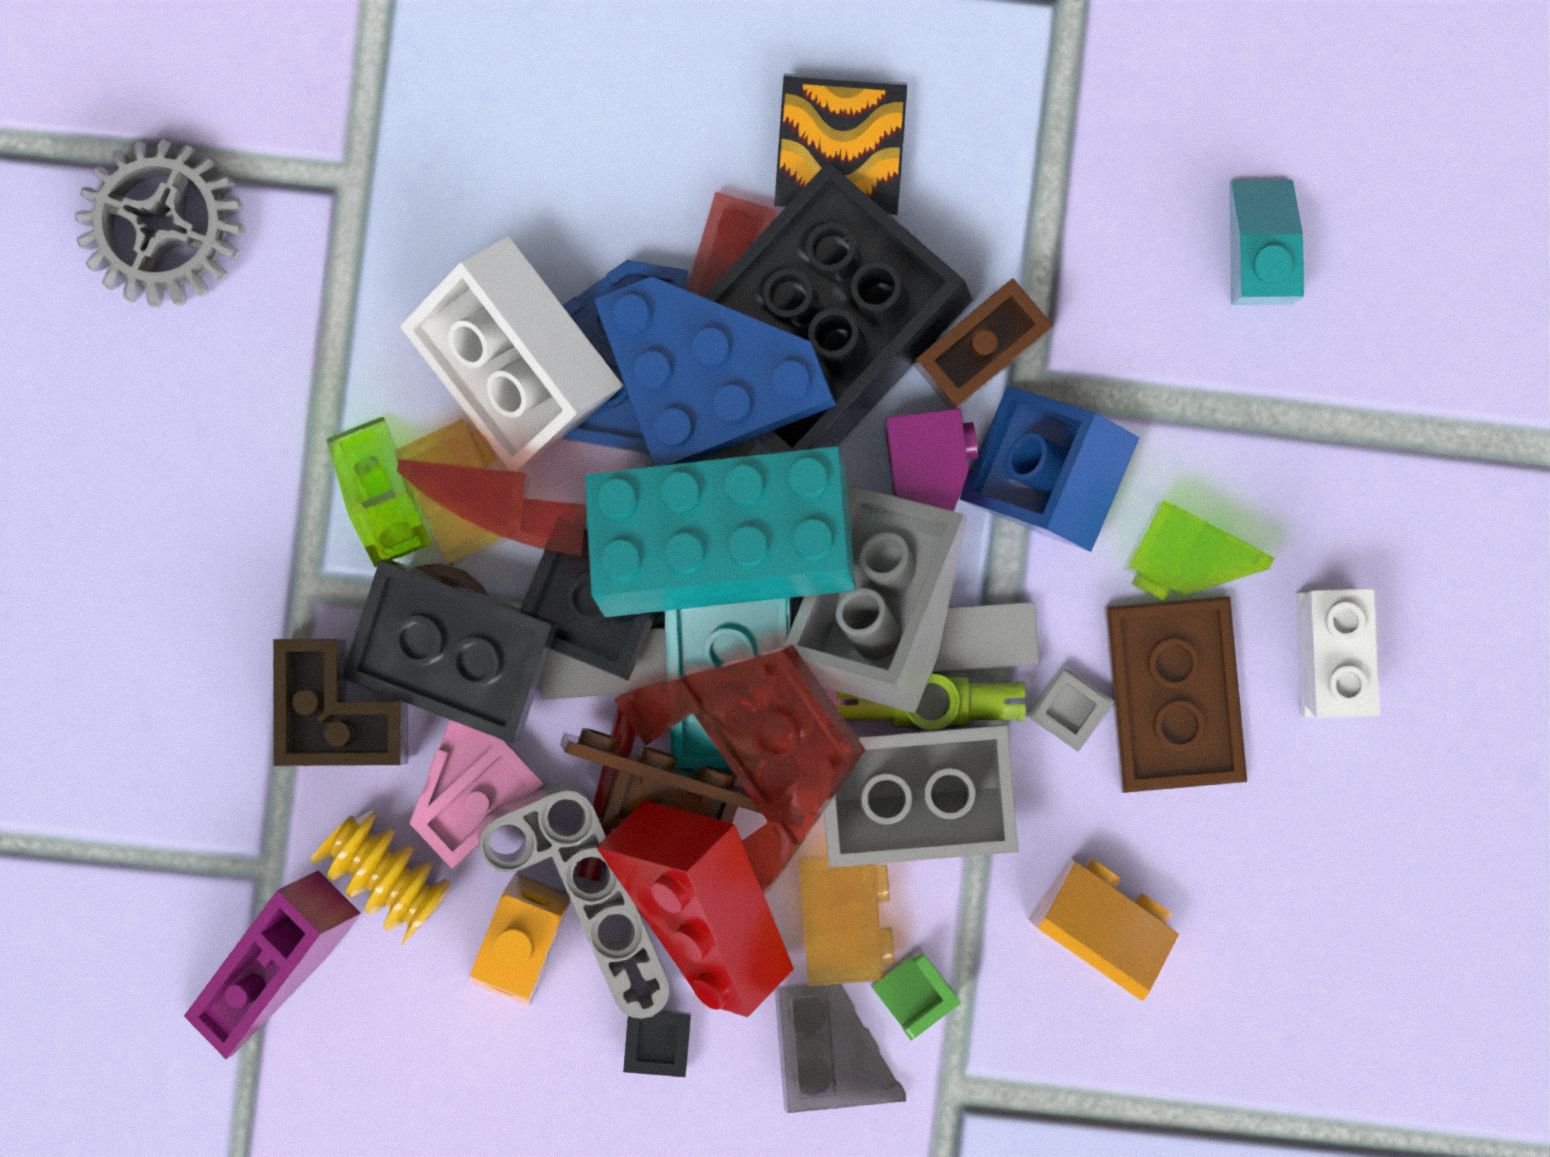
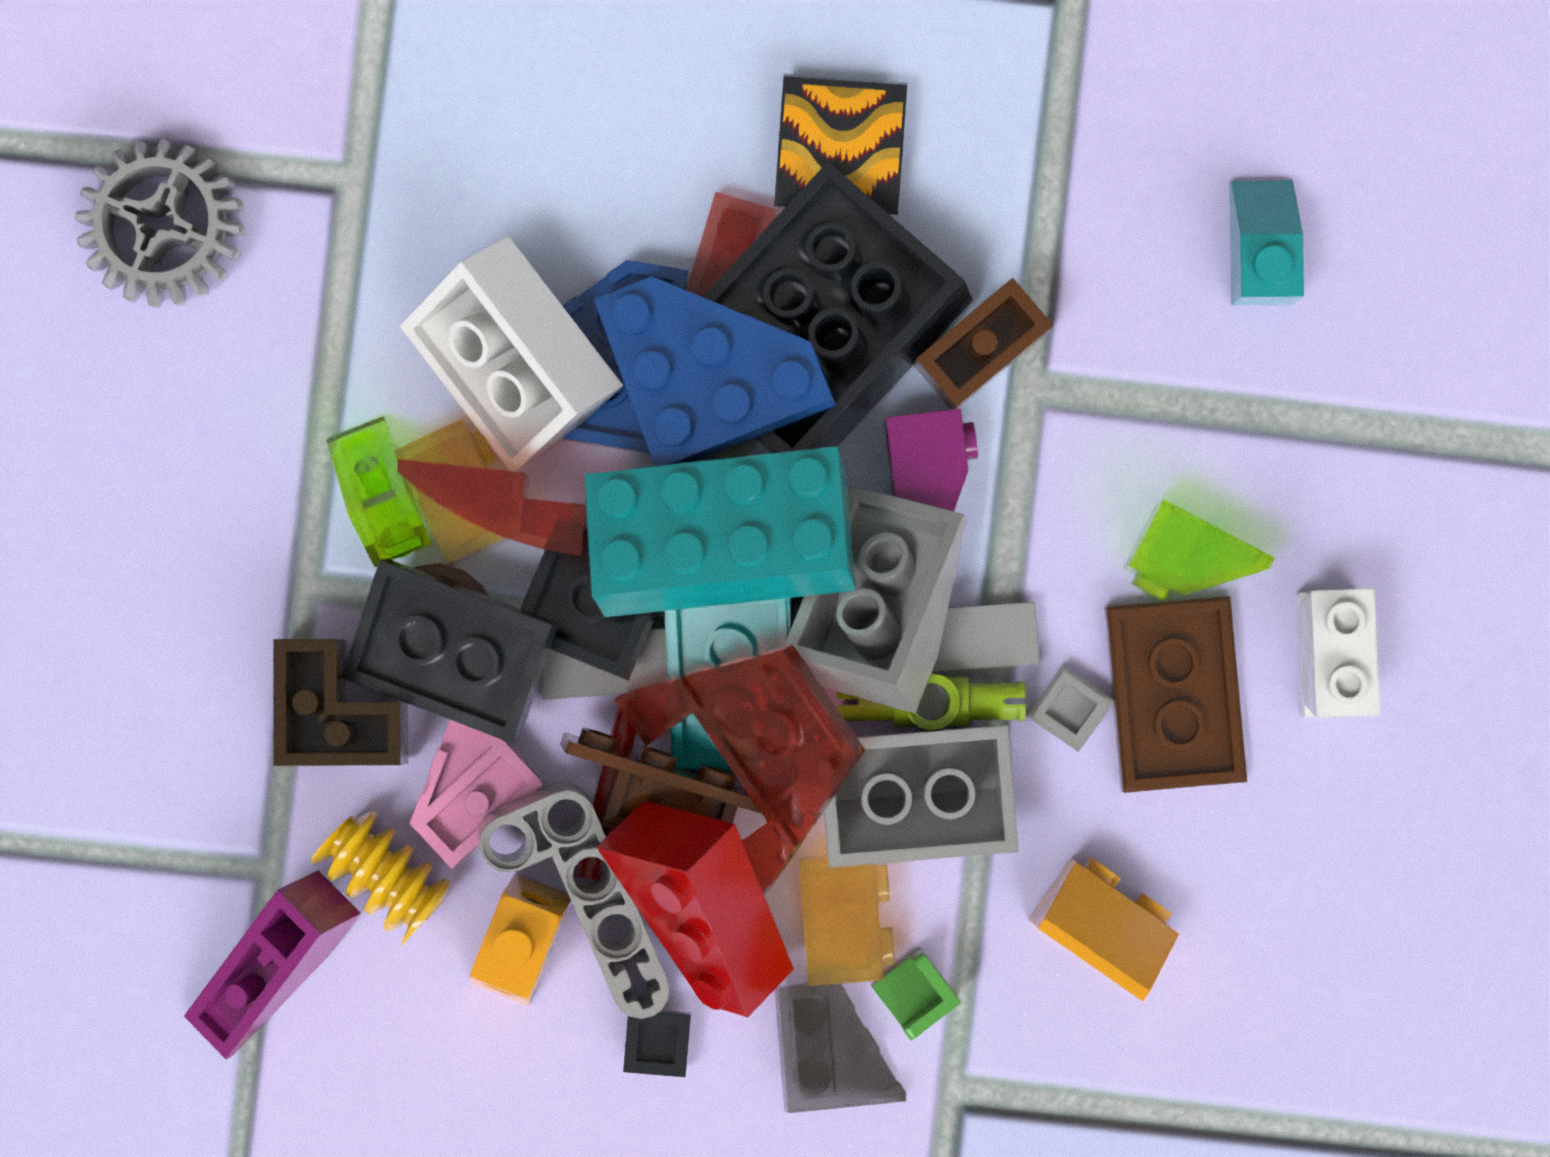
blue slope [959,386,1140,552] -> none

